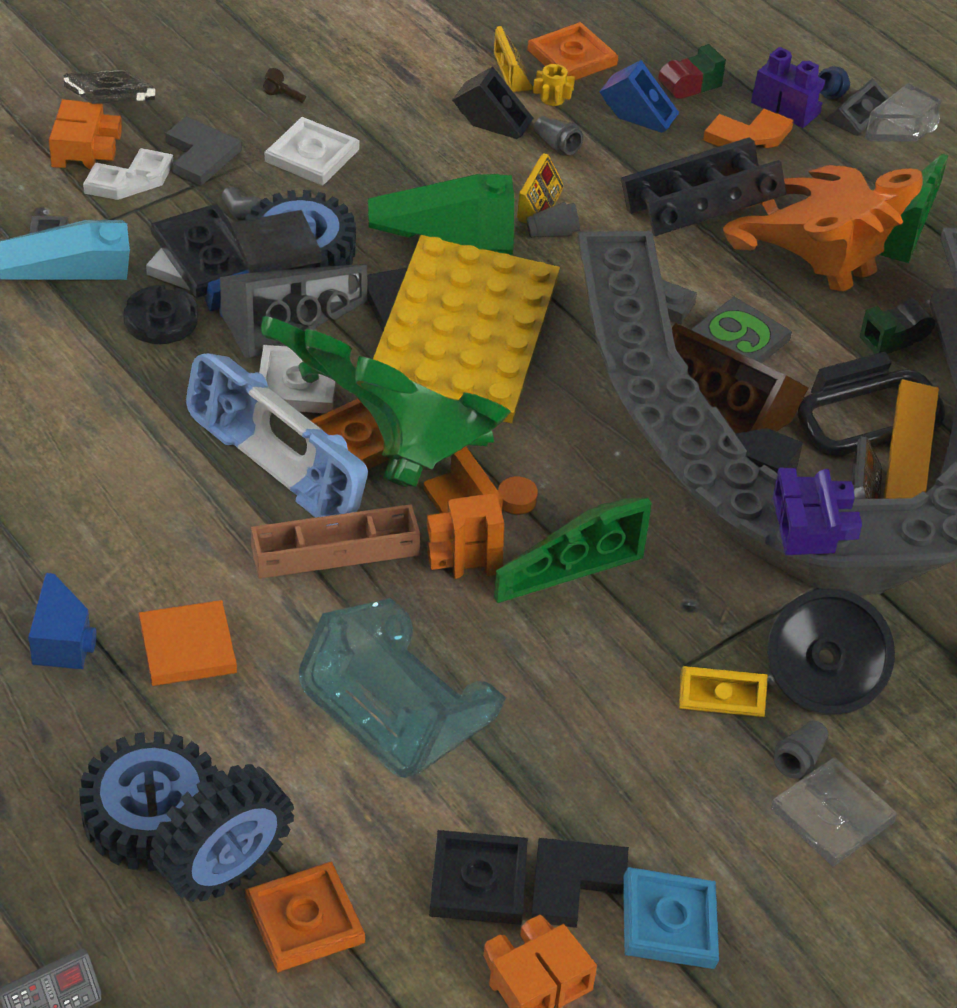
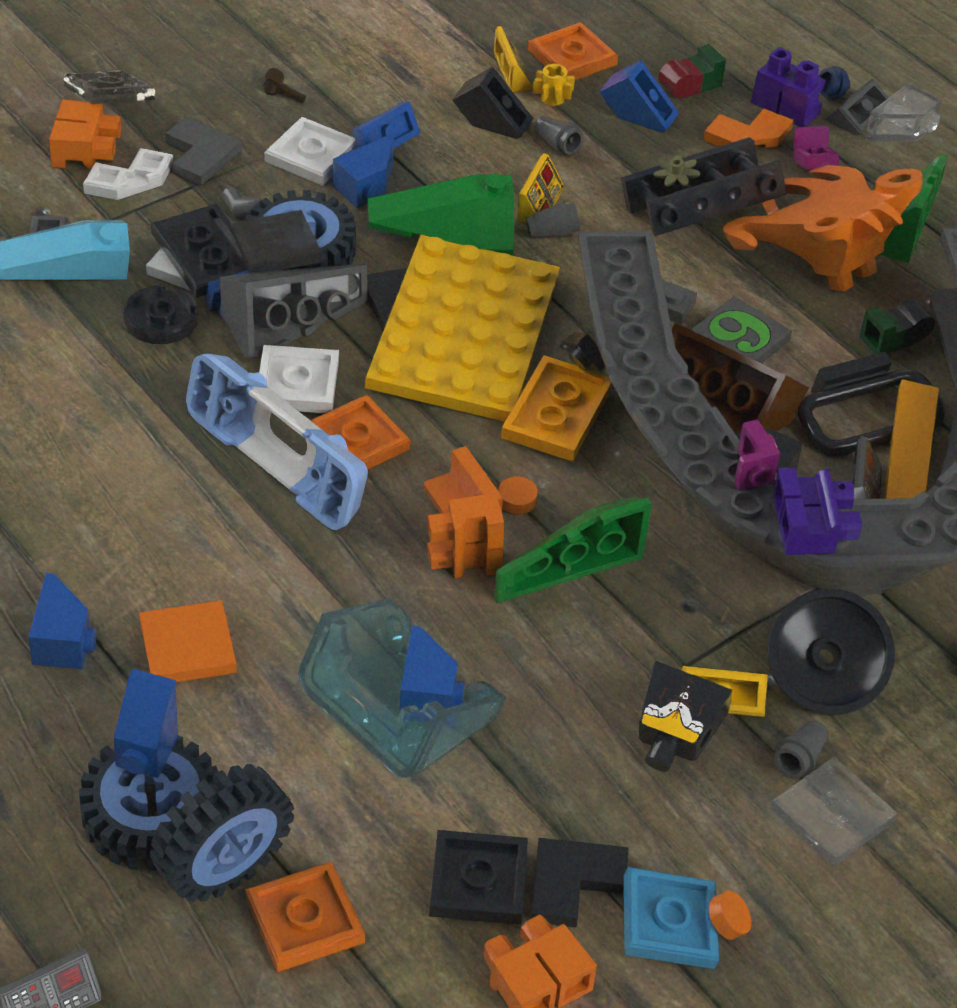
nougat piece [251,504,420,579] -> none
green hips [261,316,511,487] -> none
none -> blue slope [114,669,178,778]
none -> blue slope [333,135,394,208]
none -> blue plate [352,102,421,148]
none -> blue slope [400,626,465,724]
none -> light orange plate [501,355,613,462]
none -> black plate [559,332,605,372]
none -> torso [639,661,732,772]
none -> olive plant [654,155,700,187]
none -> orange tile [709,890,751,940]
none -> magenta bracket [734,419,780,491]
none -> magenta bracket [794,126,839,173]

